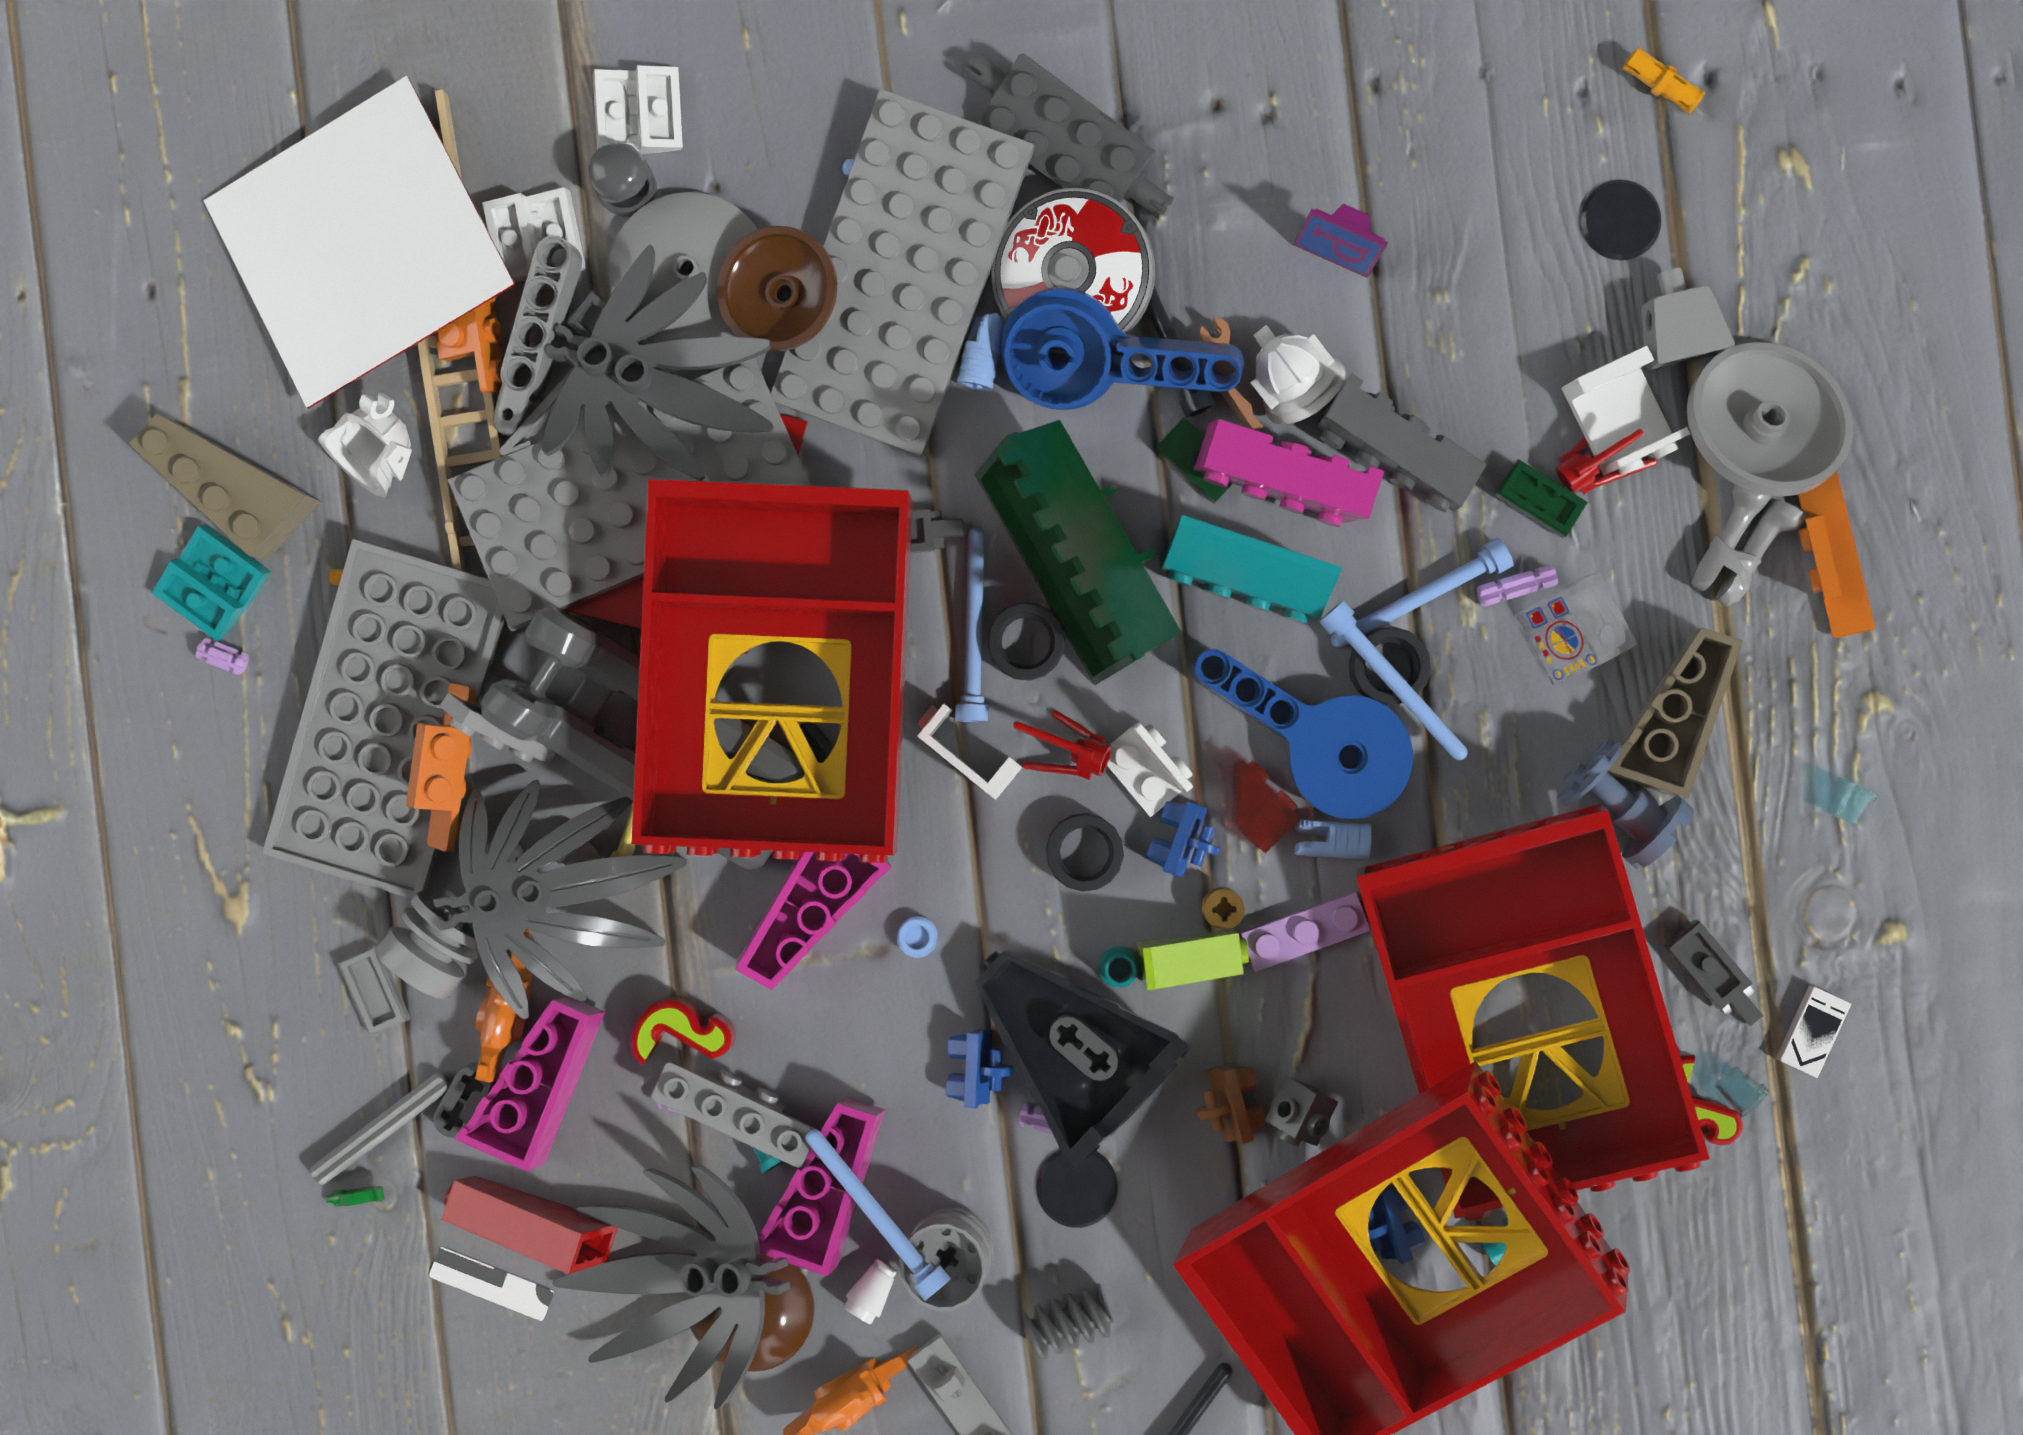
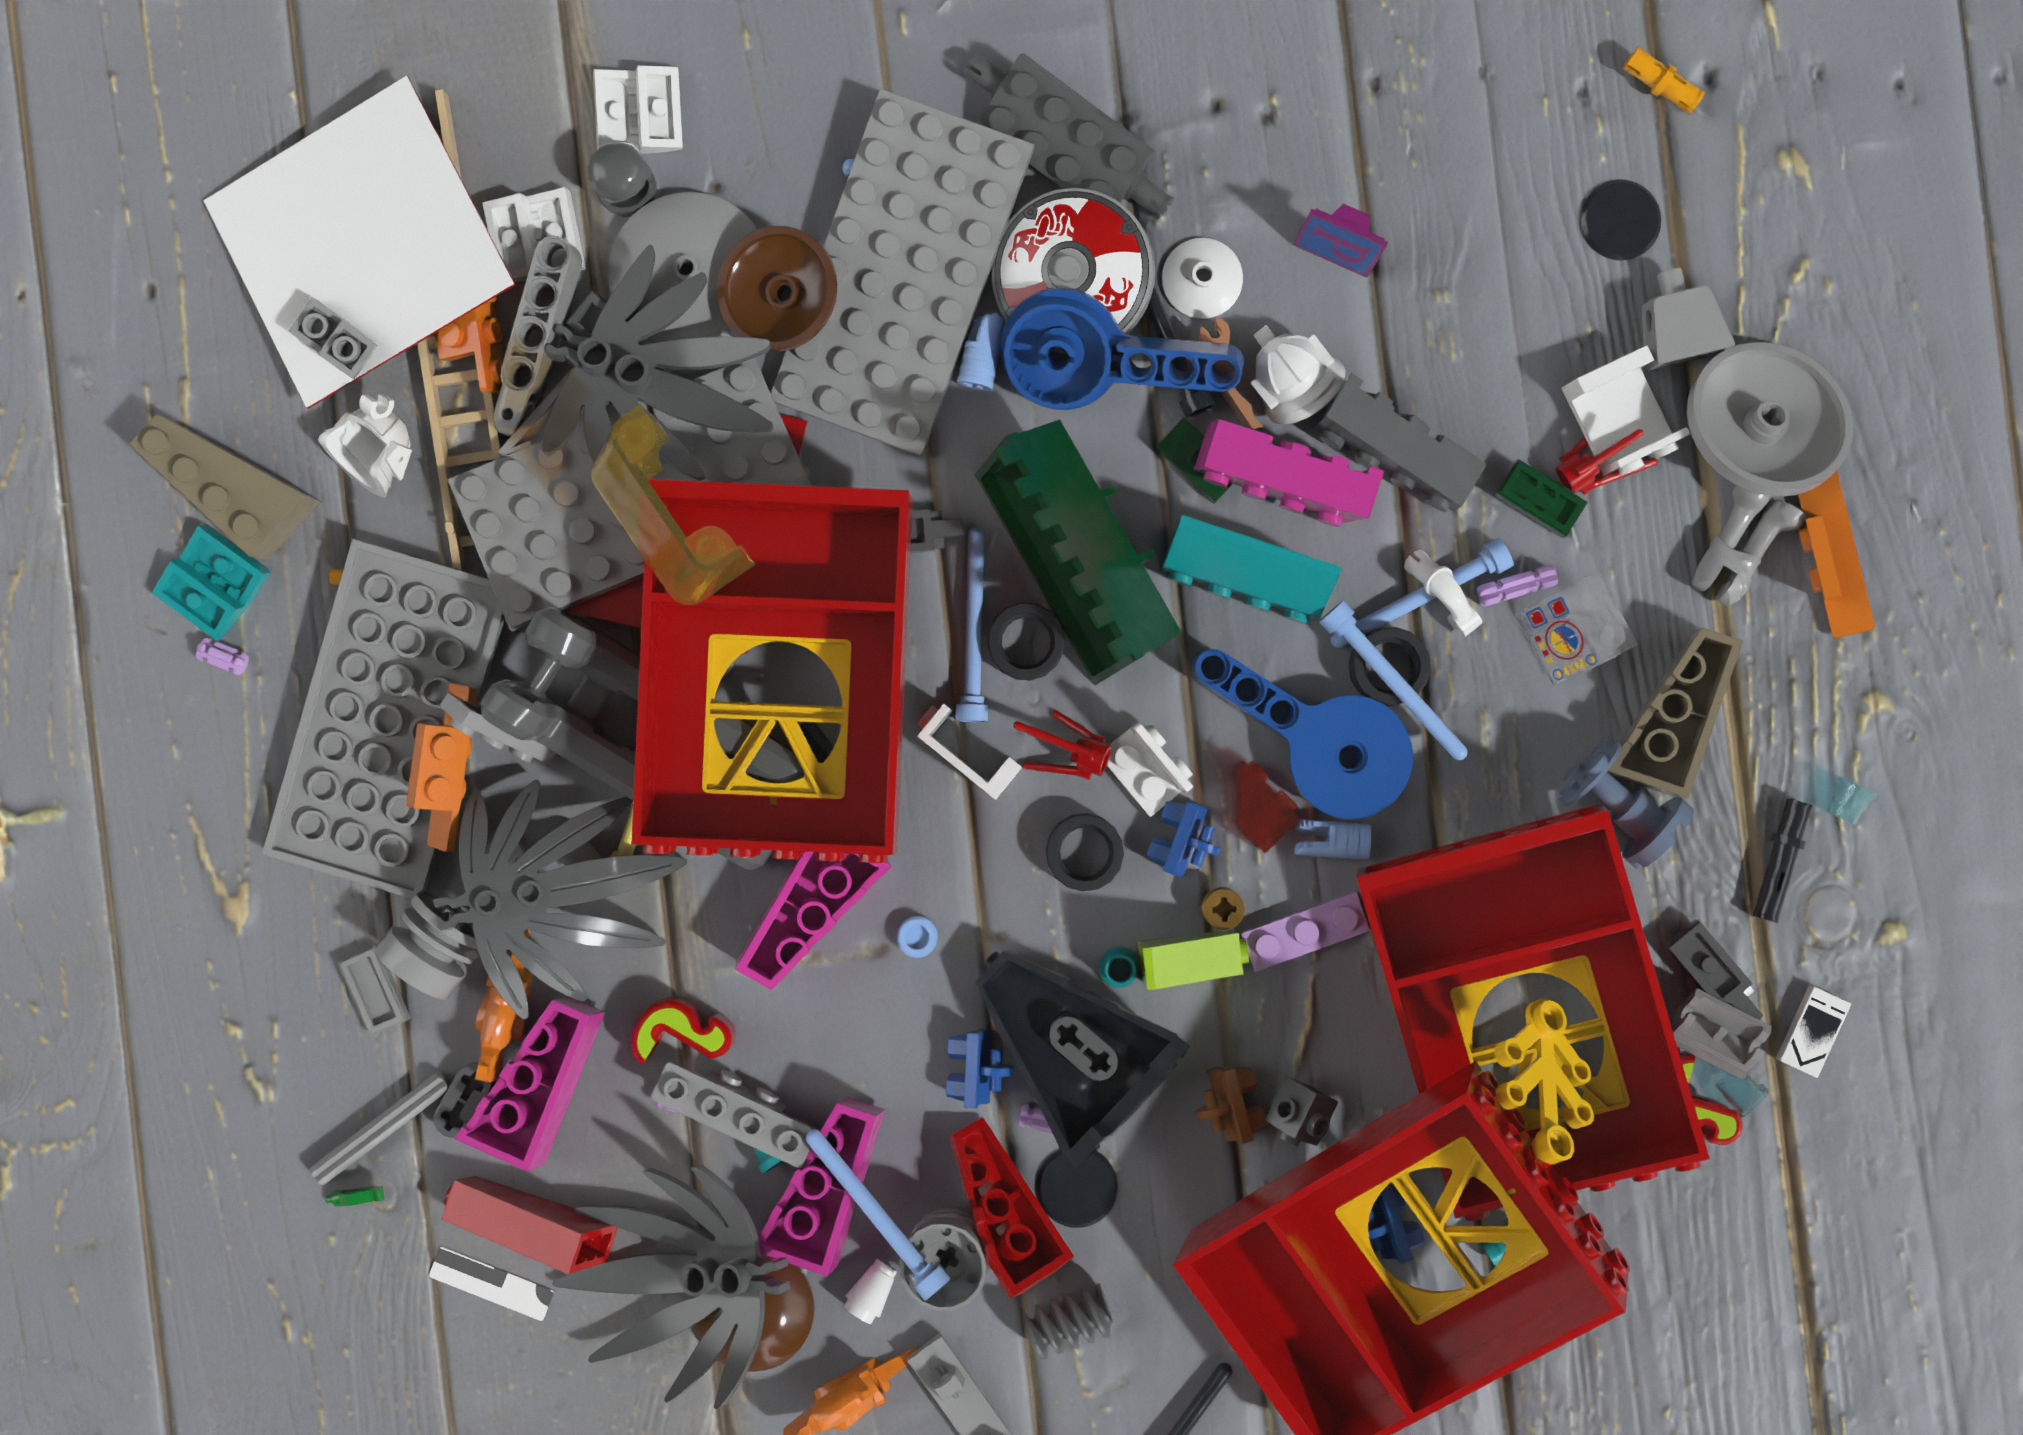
none -> light grey slope [288,297,378,379]
none -> clear yellow windscreen [591,404,756,605]
none -> red wedge [949,1117,1074,1299]
none -> white dish [1162,238,1243,319]
none -> white piece [1404,550,1483,638]
none -> yellow plant [1494,999,1594,1164]
none -> light grey hinge [1671,988,1772,1079]
none -> black pin [1752,798,1812,923]

